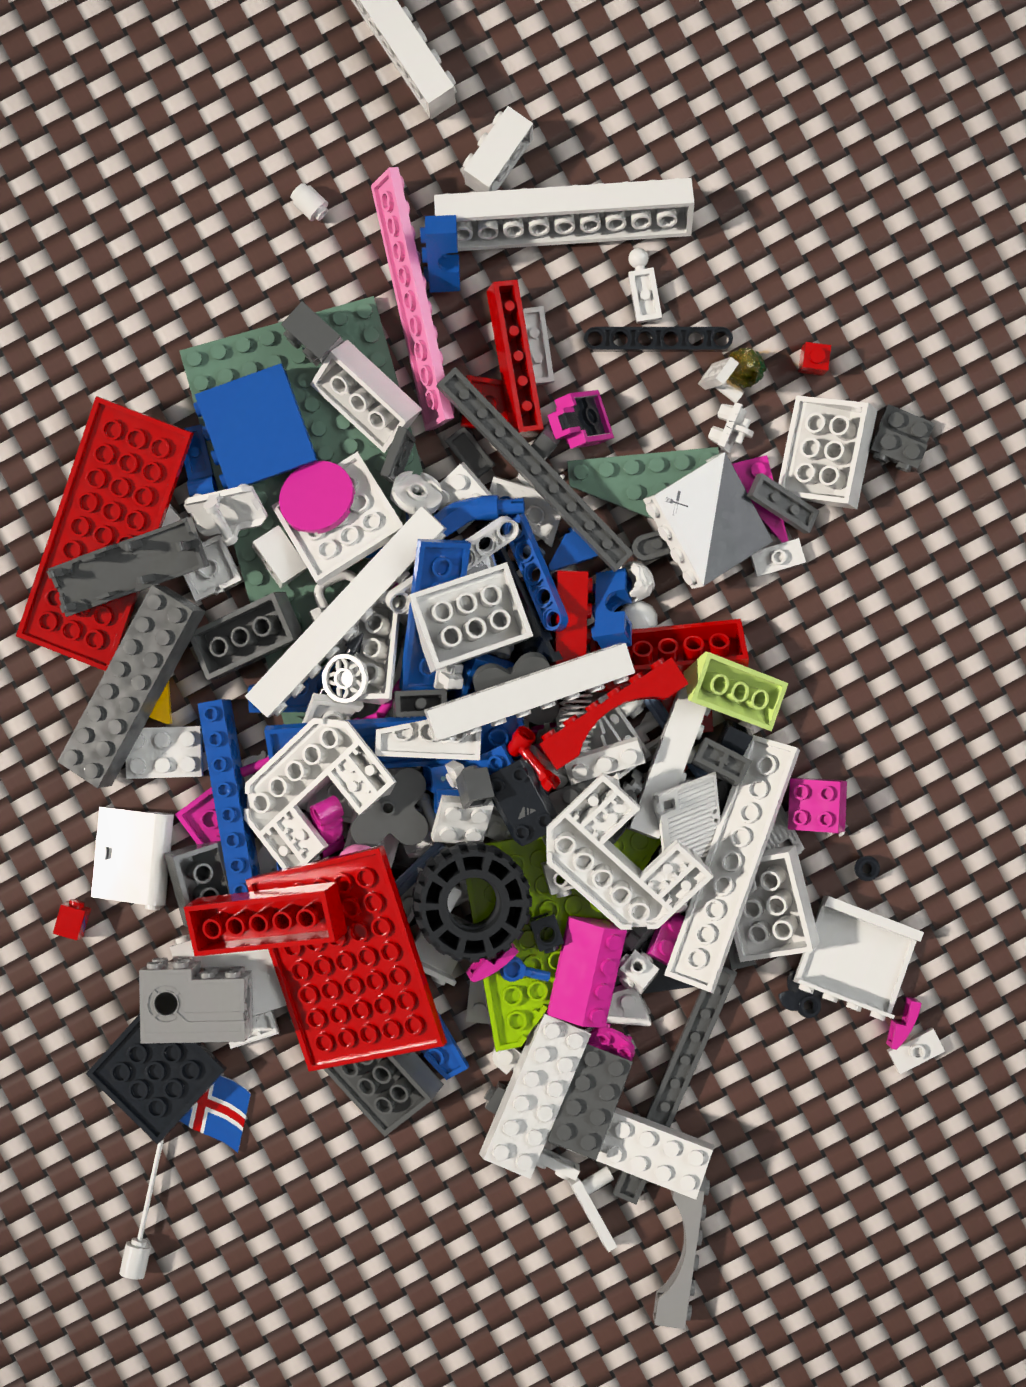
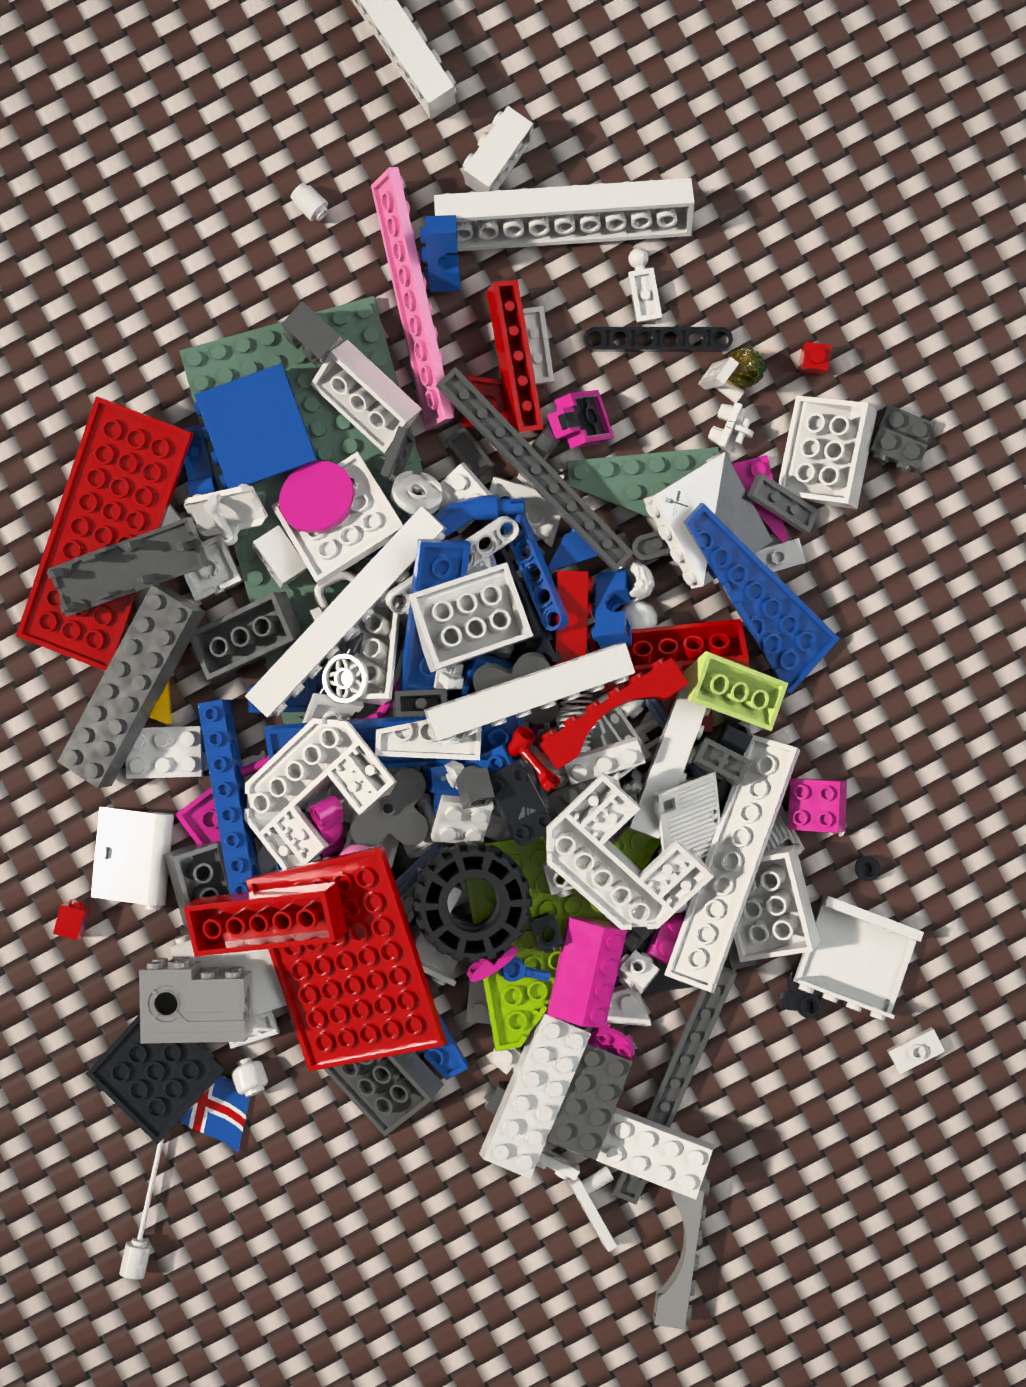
dark pink slope [886,997,922,1050] -> none
none -> white head [231,1057,268,1098]
none -> blue wing [684,503,840,694]

